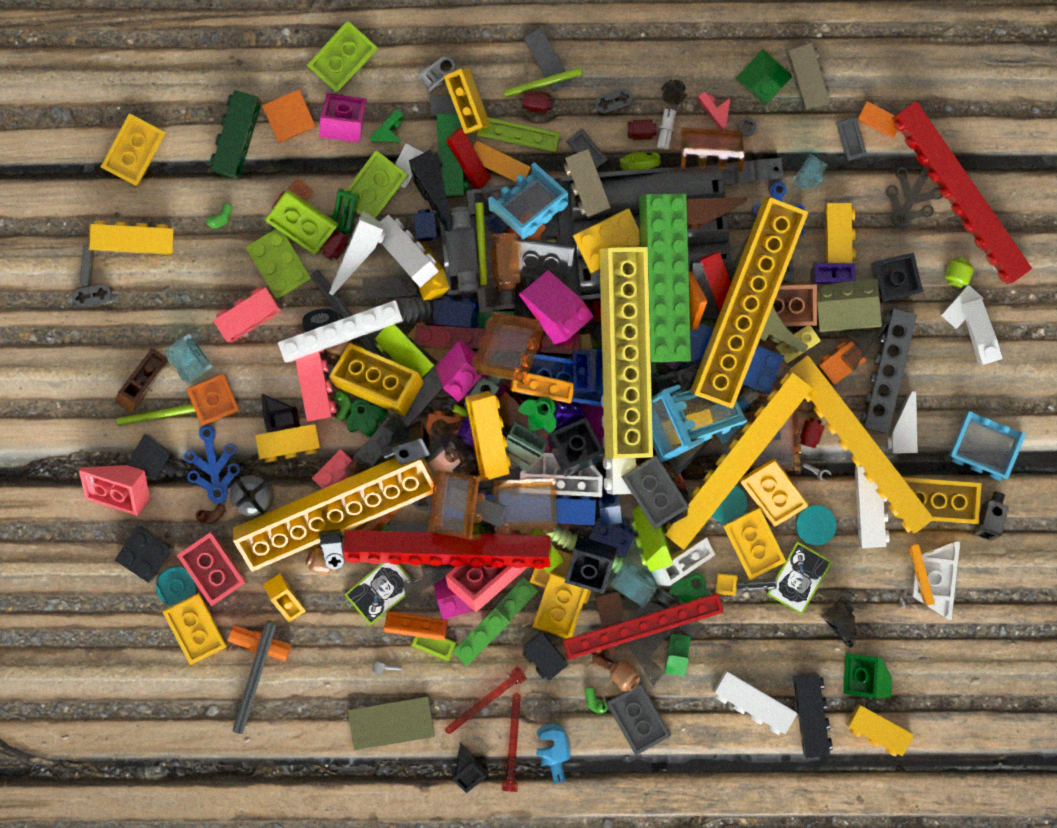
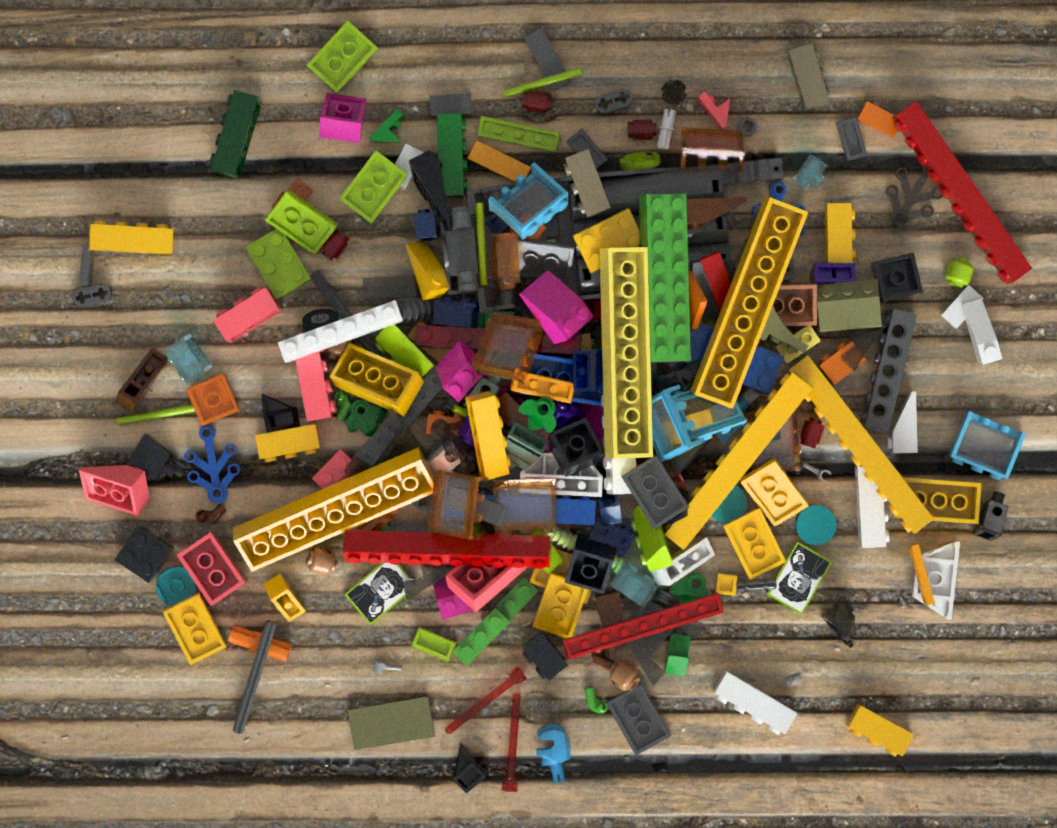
yellow plate [101,113,166,187] -> none
bright green arm [206,203,233,228] -> none
dark grey cylinder [230,475,274,516] -> none
orange tile [262,89,316,143] -> none
piece [319,529,344,569] -> none
white wedge [329,211,386,295] -> none
green tile [332,188,359,234] -> none
white brick [380,214,439,287] -> none
black torso [382,420,430,464] -> none
orange tile [384,611,448,640] -> none
light grey piece [417,56,456,93] -> none
yellow brick [443,68,491,134] -> none
red tile [446,128,491,189] -> none
green slope [735,49,792,106] -> none
black brick [793,672,833,759] -> none
green slope [843,653,892,698] -> none

